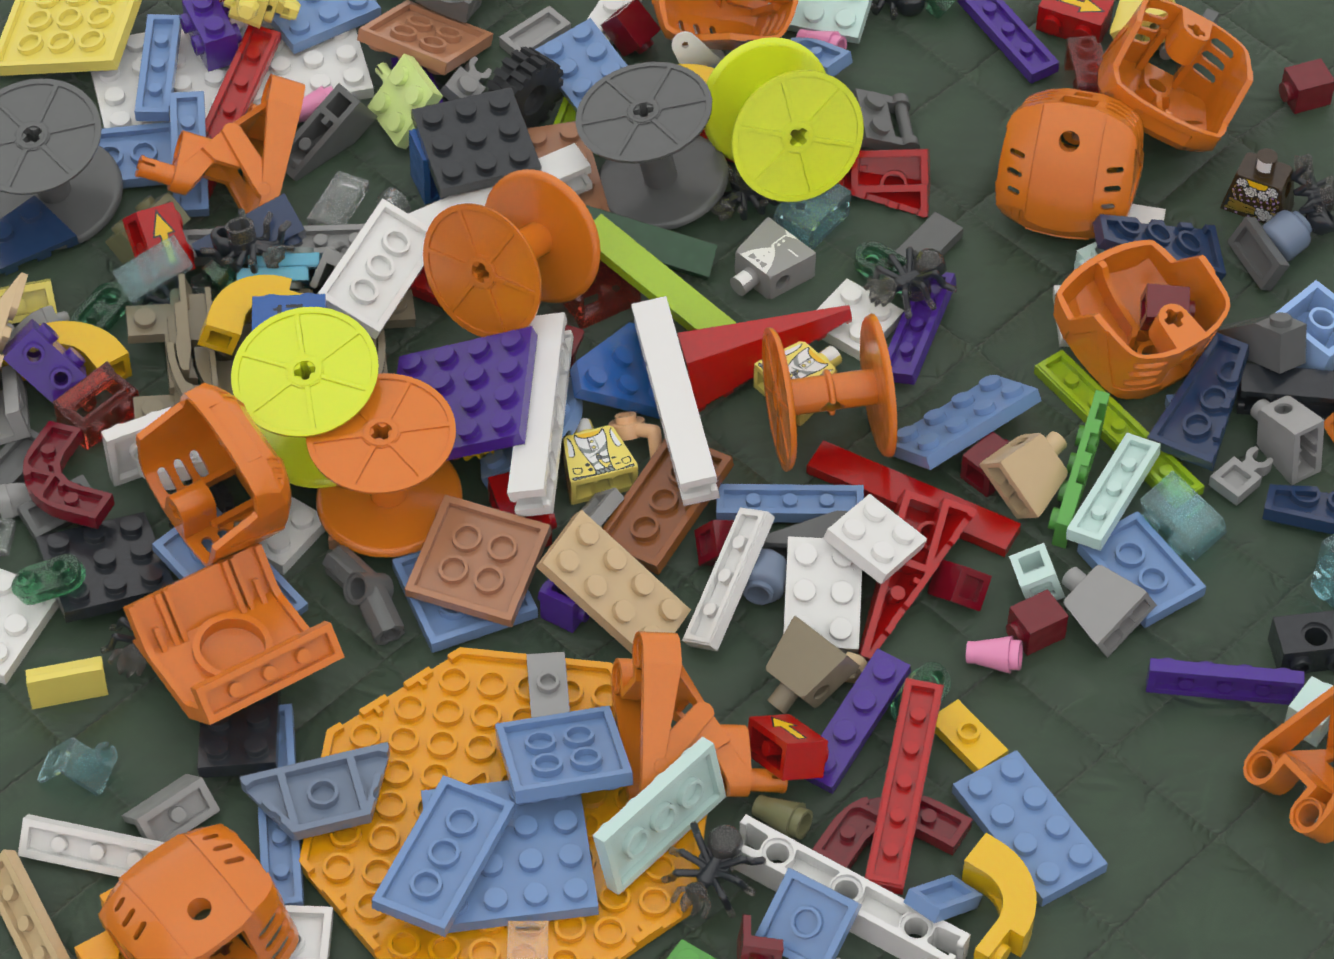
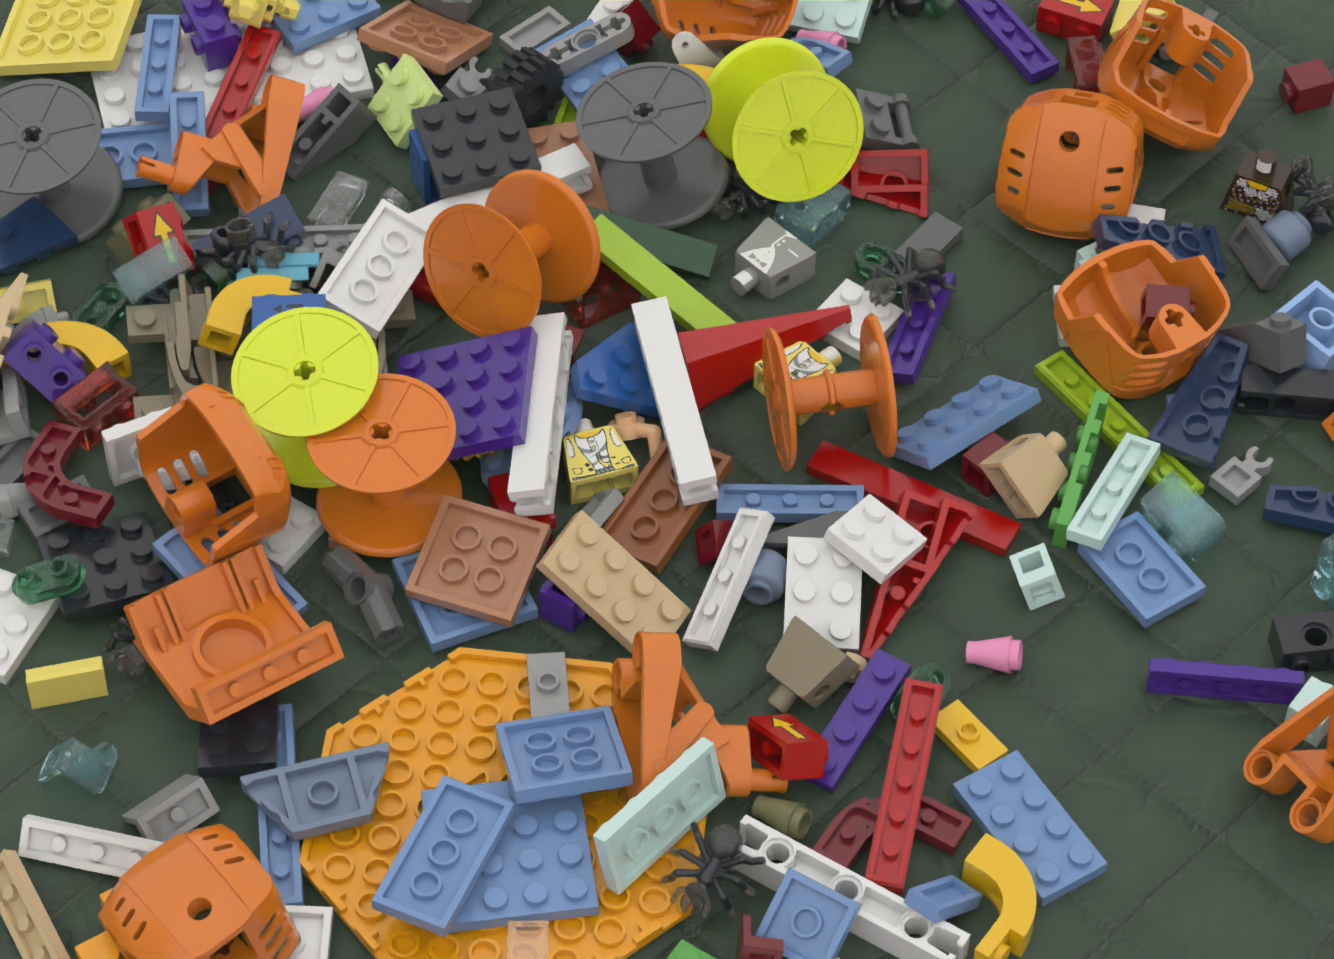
dark red panel [927,560,992,611] -> none
dark red brick [1006,589,1069,656] -> none
light grey torso [1062,565,1157,658] -> none
light grey torso [1250,396,1325,485] -> none
none -> light grey beam [542,12,635,76]

